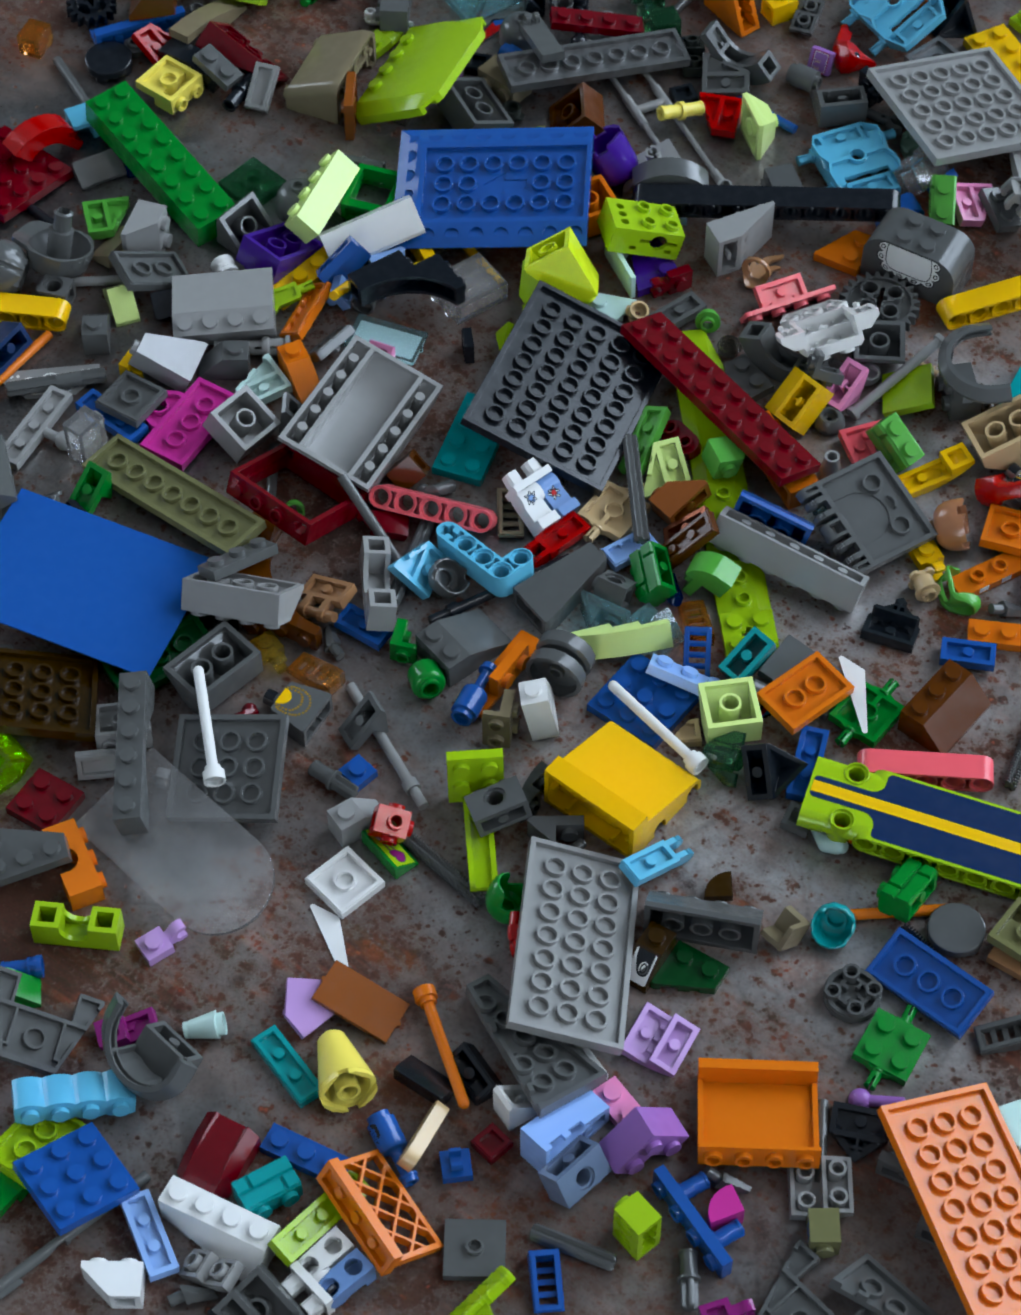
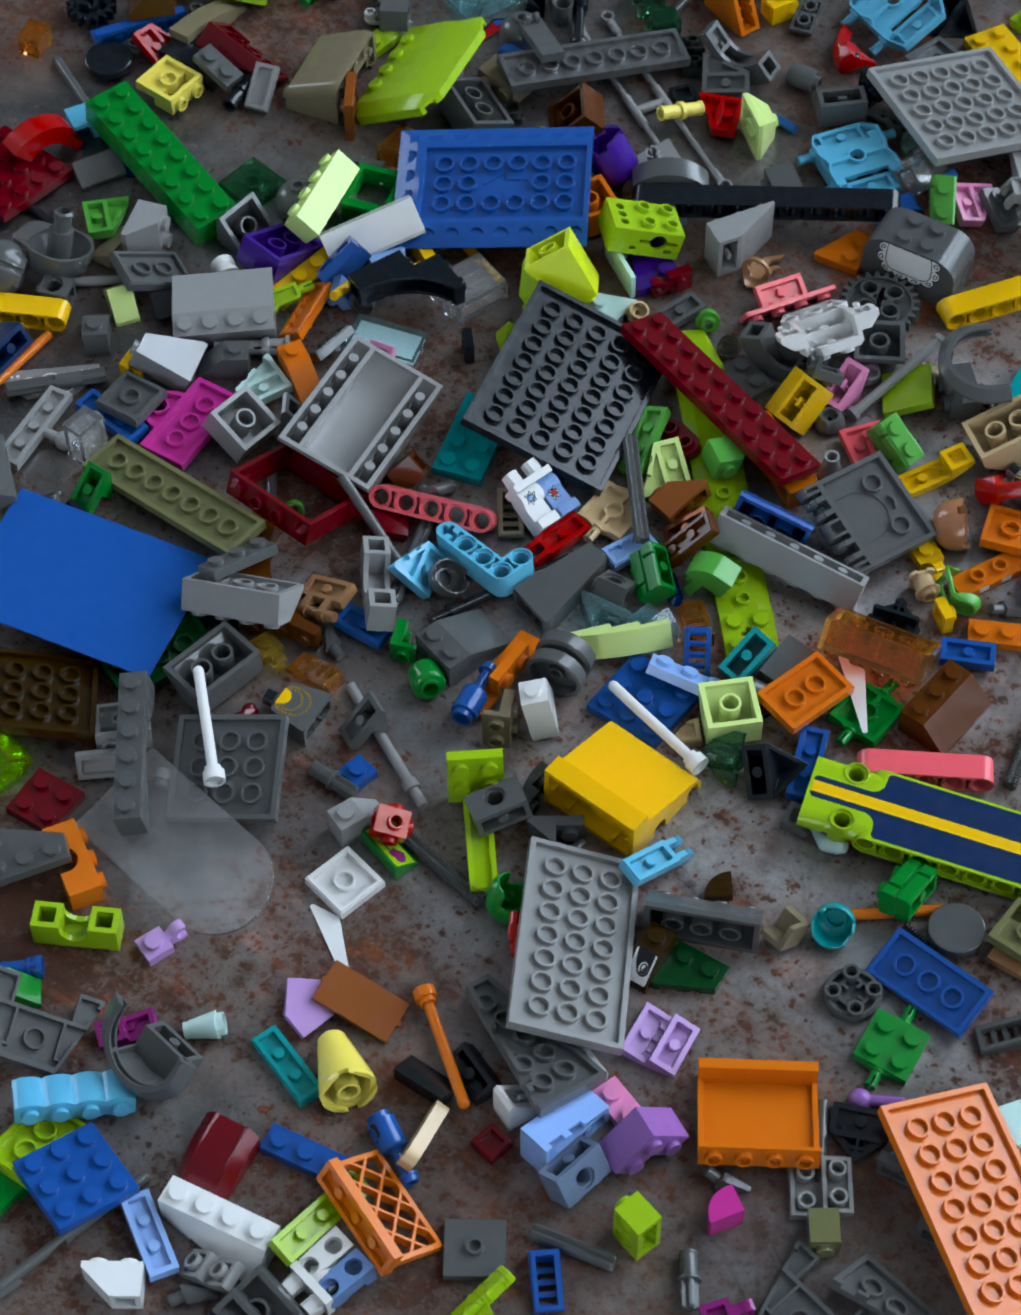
teal brick [231,1155,303,1219] -> none
blue tile [439,1147,473,1184] -> none
black tile [464,53,492,76] -> none
dark red plate [549,6,644,37] -> none
blue plate [651,1164,745,1279] -> none
medium lavender tile [807,45,836,77] -> none
none -> clear orange slope [377,125,414,168]
none -> clear orange brick [817,606,942,687]
none -> yellow plate [932,596,957,635]

